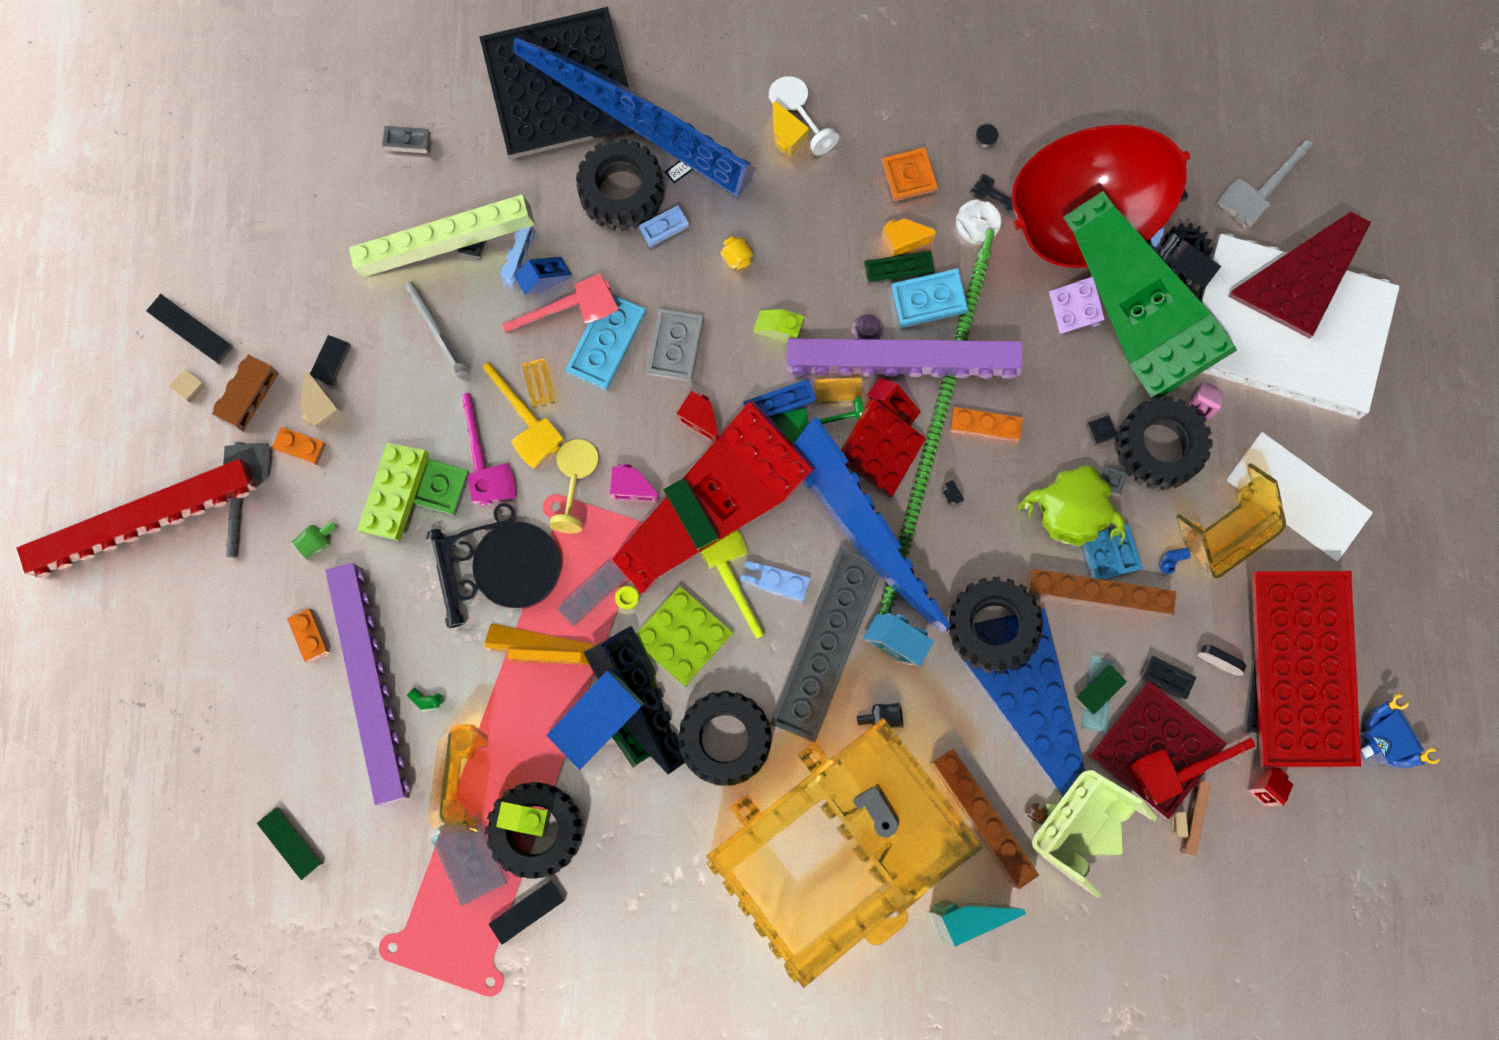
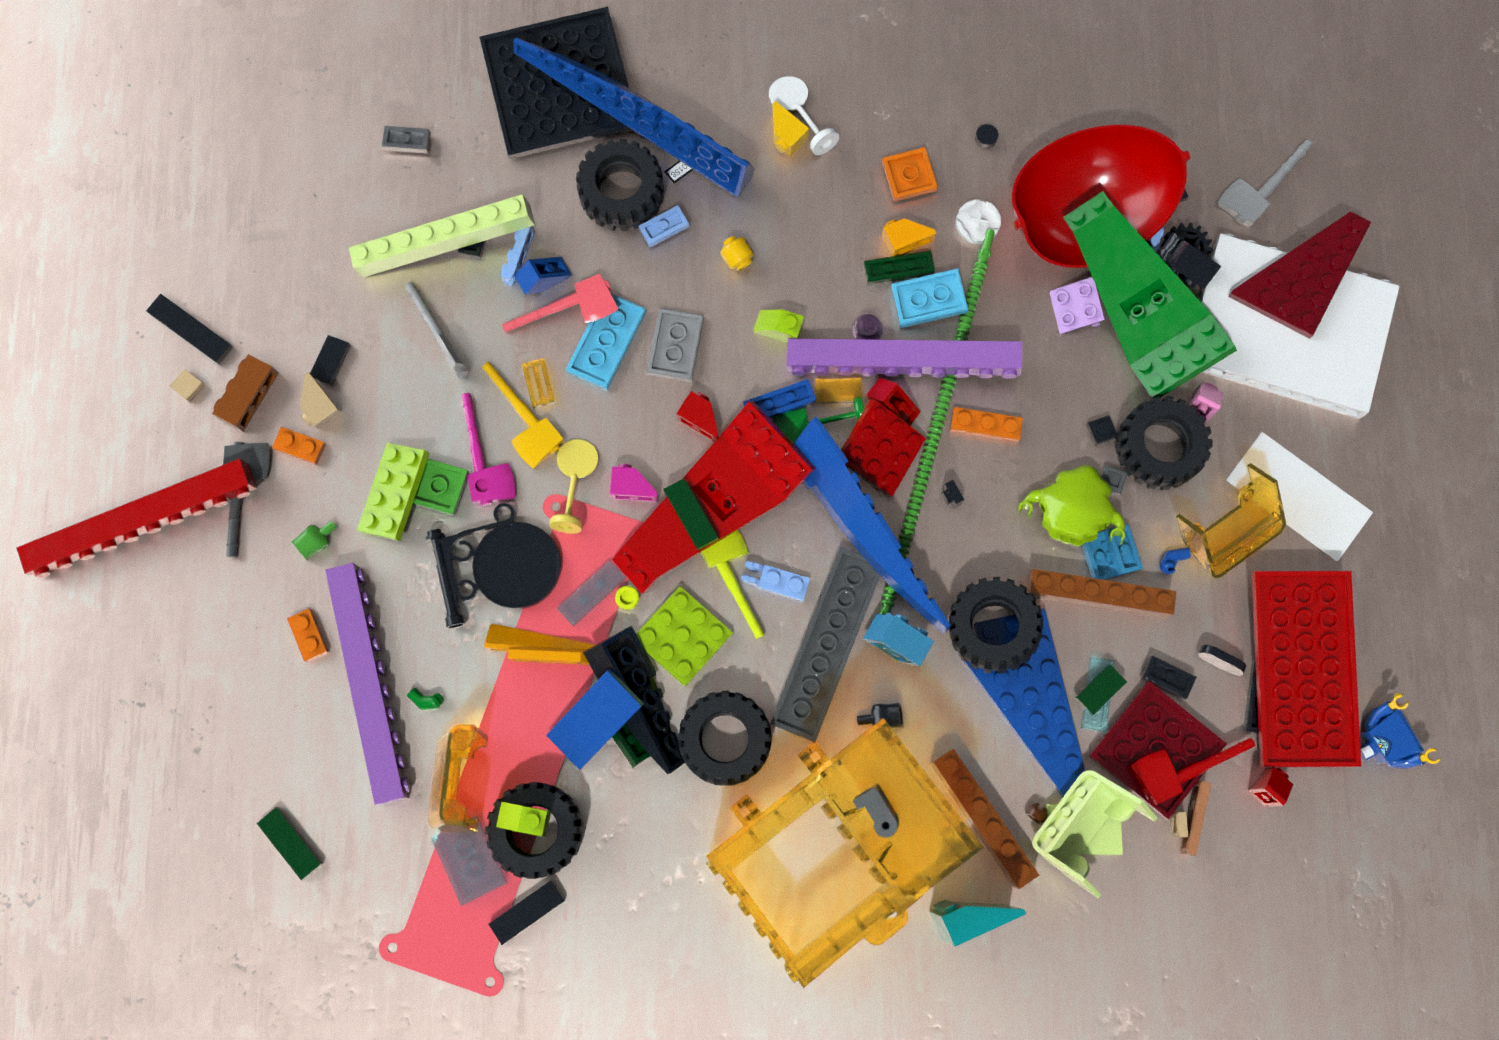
black hinge [969,174,1014,213] -> none

